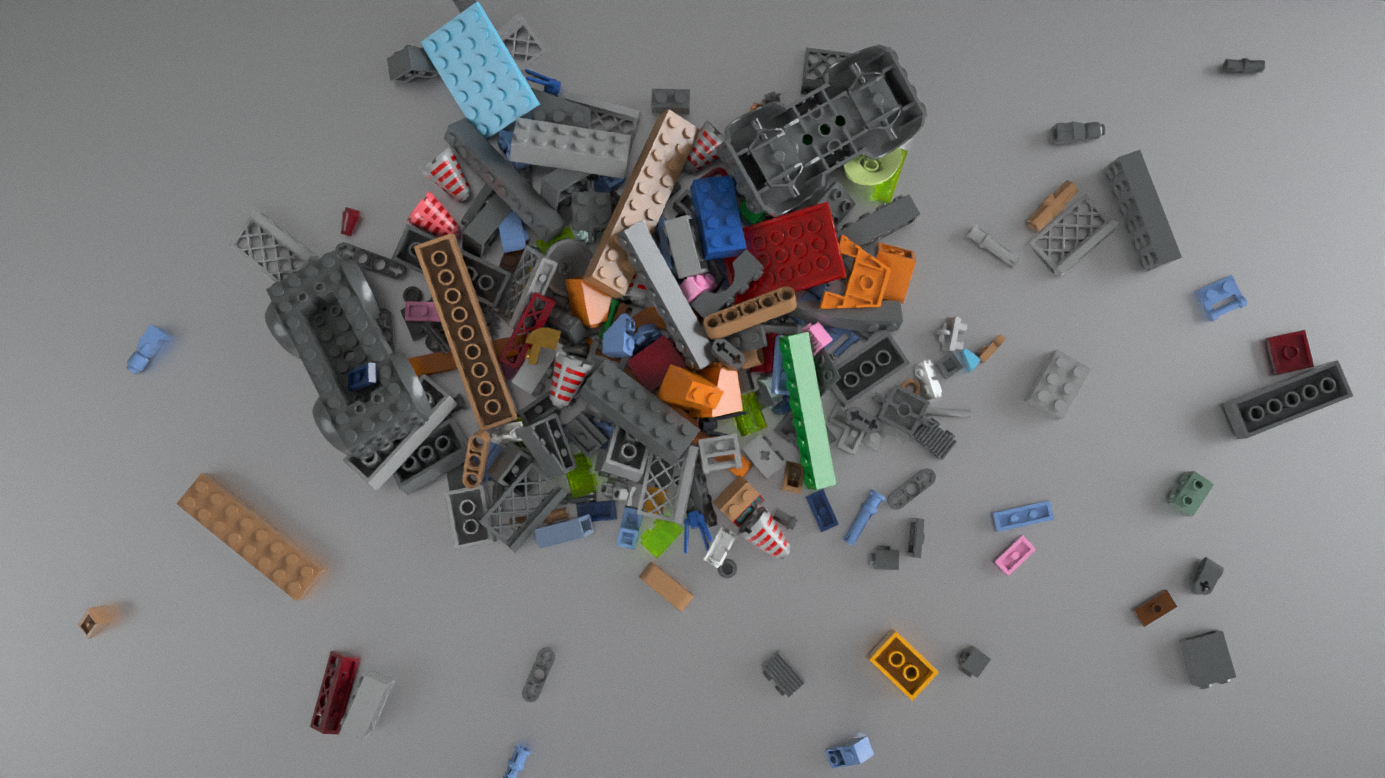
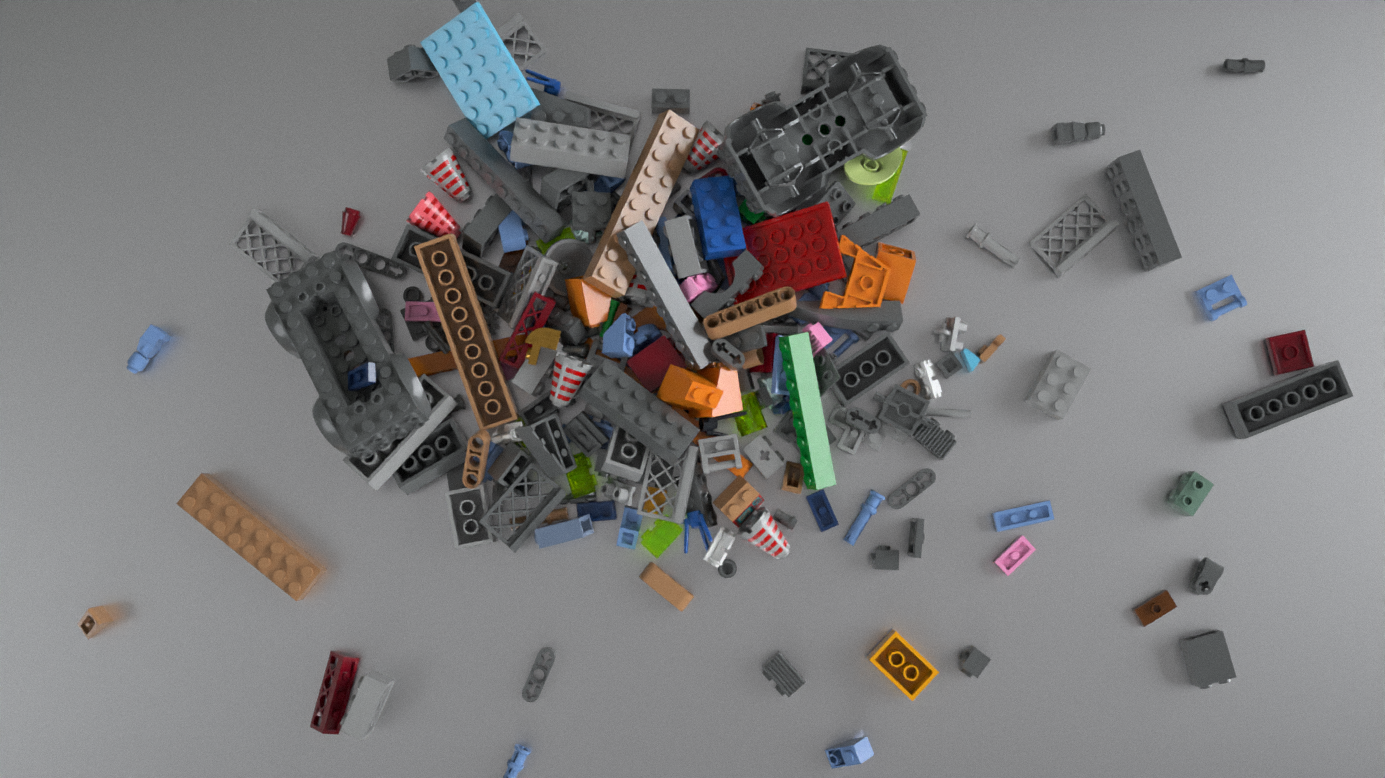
dark grey beam [461,183,496,226] -> none
medium nougat piece [1027,180,1079,232] -> none

